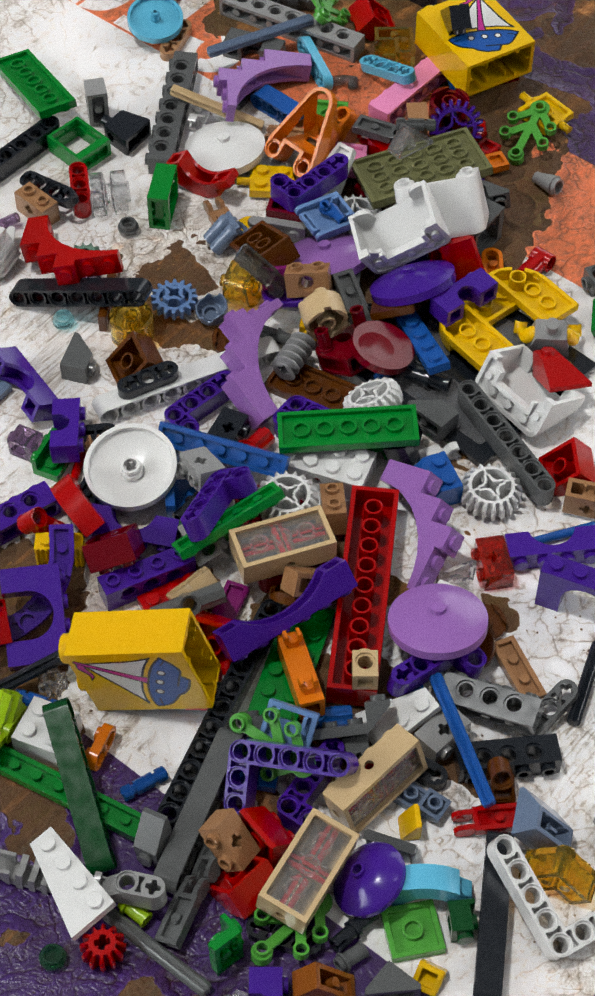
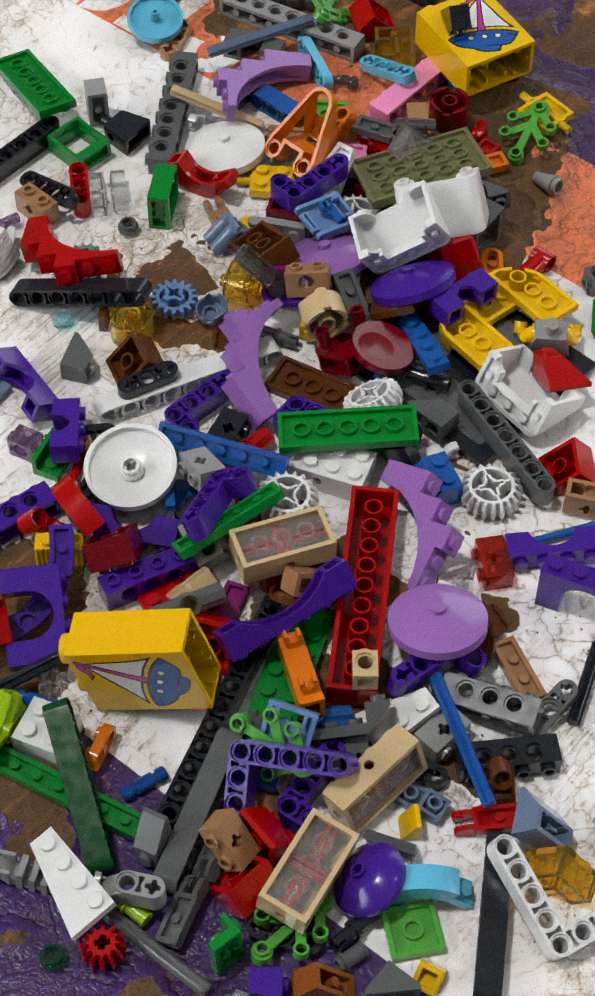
light grey piece [272,332,317,381] -> none
medium nougat brick [319,482,347,535] -> none
dark purple gear [429,99,484,142] -> none
dark green brick [446,898,478,944] -> none

